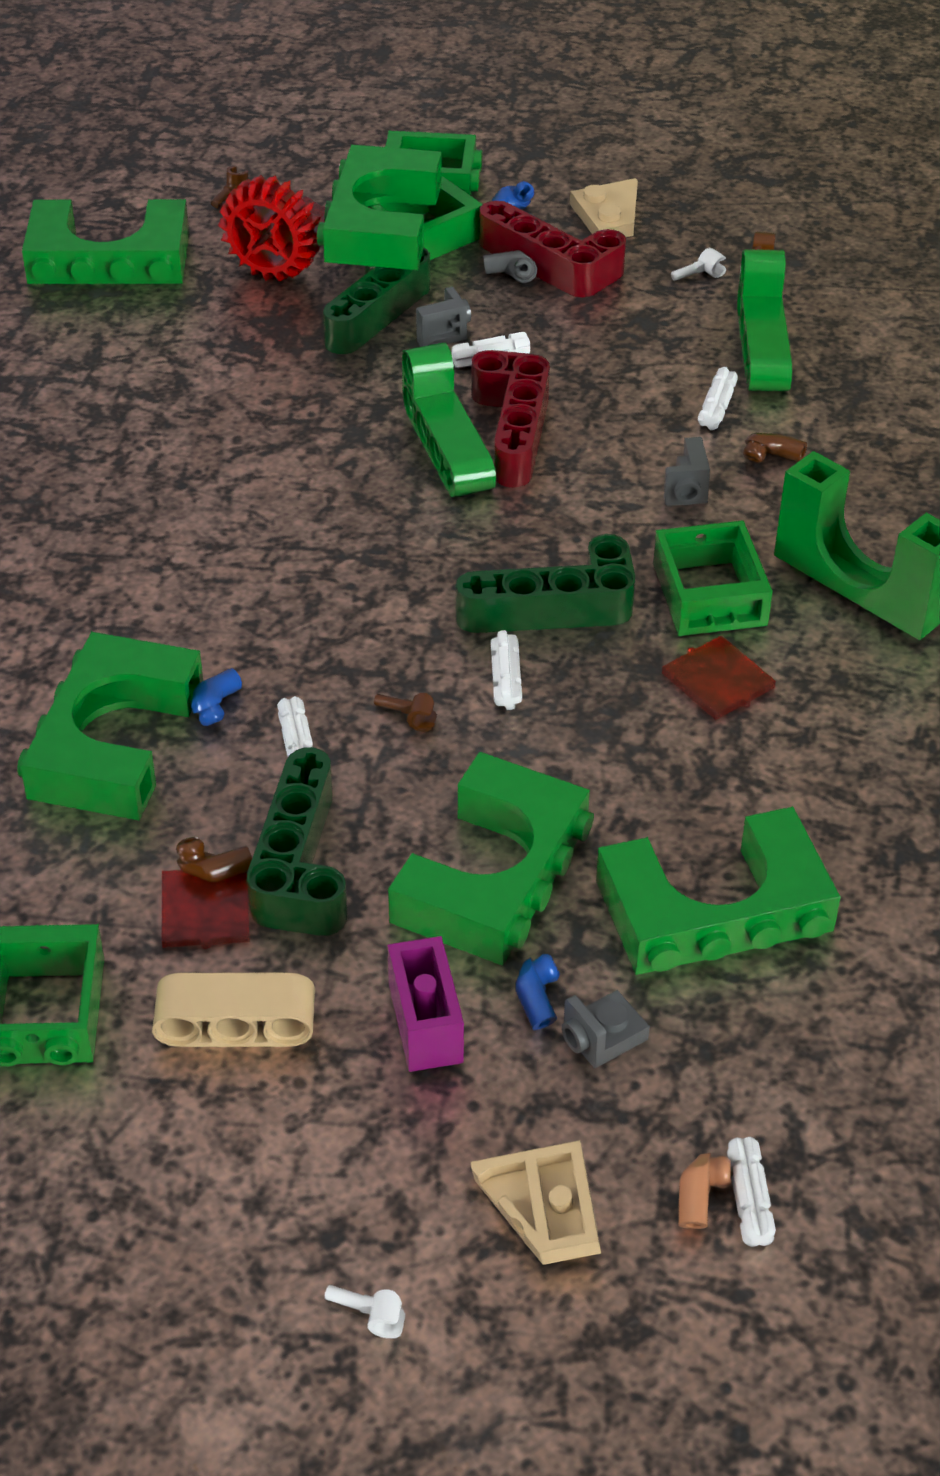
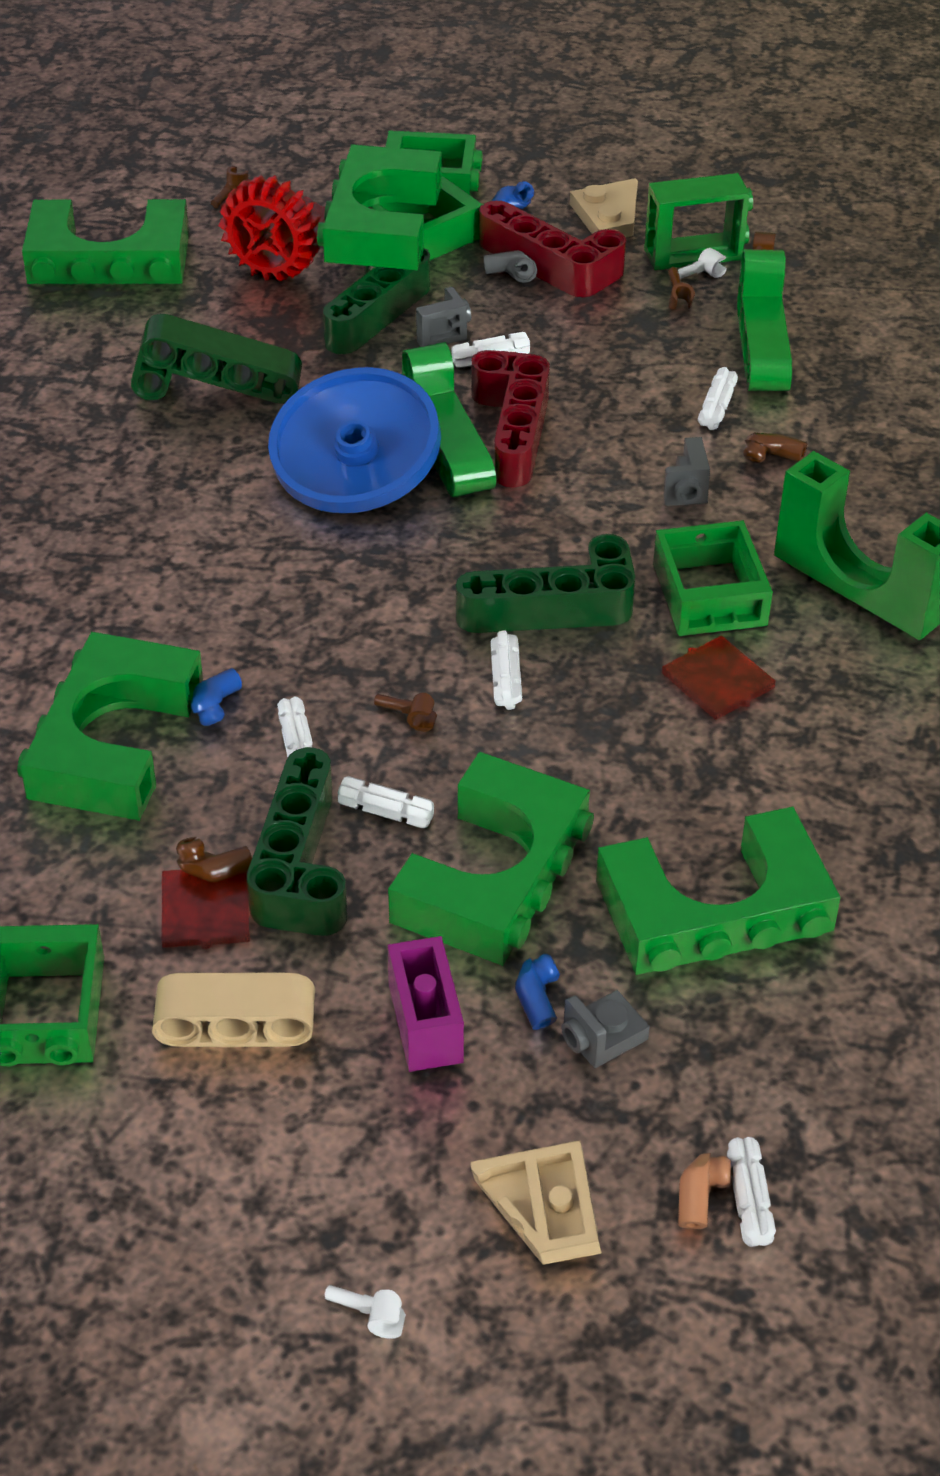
none -> dark green beam [131,313,302,404]
none -> blue dish [268,367,441,513]
none -> white axle [338,776,434,829]
none -> green window [644,173,753,270]
none -> reddish brown hand [668,267,695,310]

